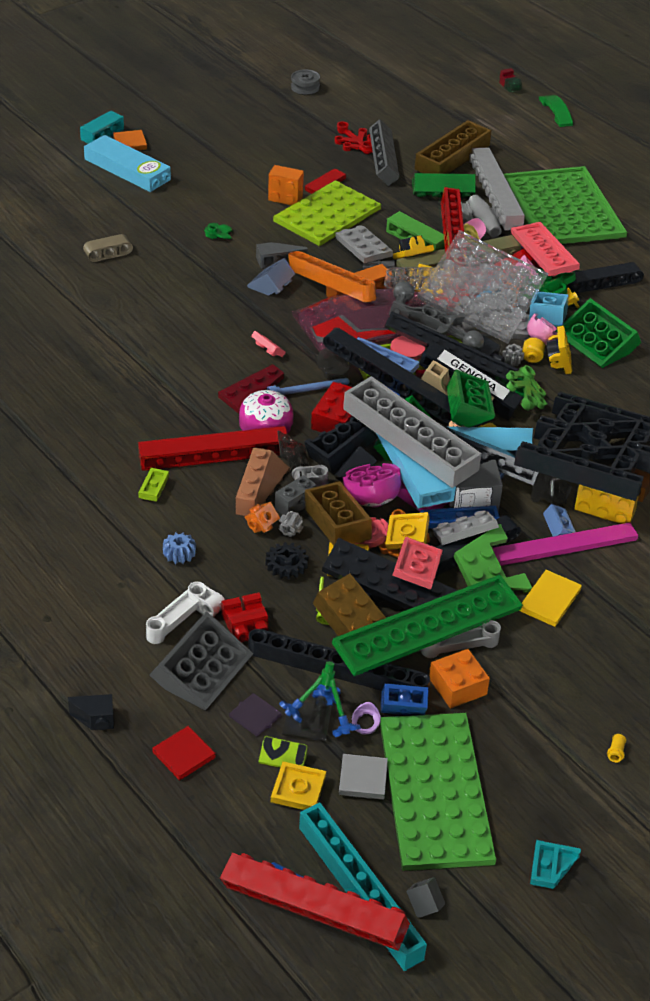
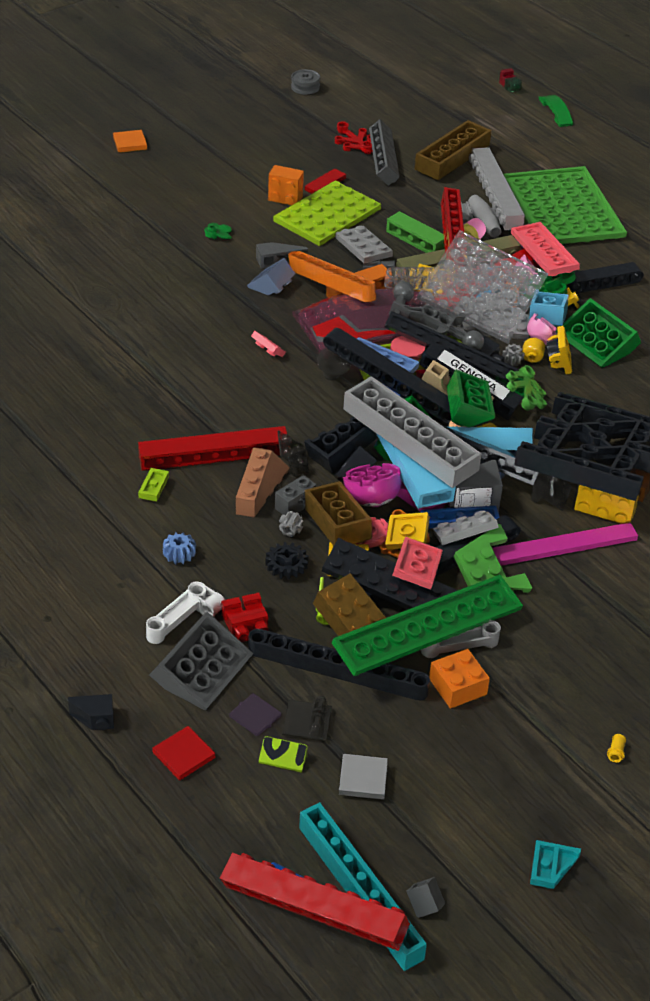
teal brick [80,111,124,144] -> none
dark tan beam [83,234,133,262] -> none
medium azure brick [84,135,171,192] -> none
dark red wing [218,364,284,414] -> none
cylinder [239,390,294,434] -> none
orange brick [245,502,280,533] -> none
medium blue piece [267,378,350,395] -> none
yellow plate [271,762,326,810] -> none
plant [279,661,361,737] -> none
light grey piece [292,465,328,487] -> none
red brick [311,381,353,433] -> none
lavender piece [352,702,381,734] -> none
bright green plate [380,713,496,871] -> none
blue brick [381,684,428,716] -> none
yellow piece [393,235,434,260] -> none
green slope [412,173,476,198] -> none
yellow tile [519,570,582,627] -> none
medium blue slope [543,504,576,537] -> none

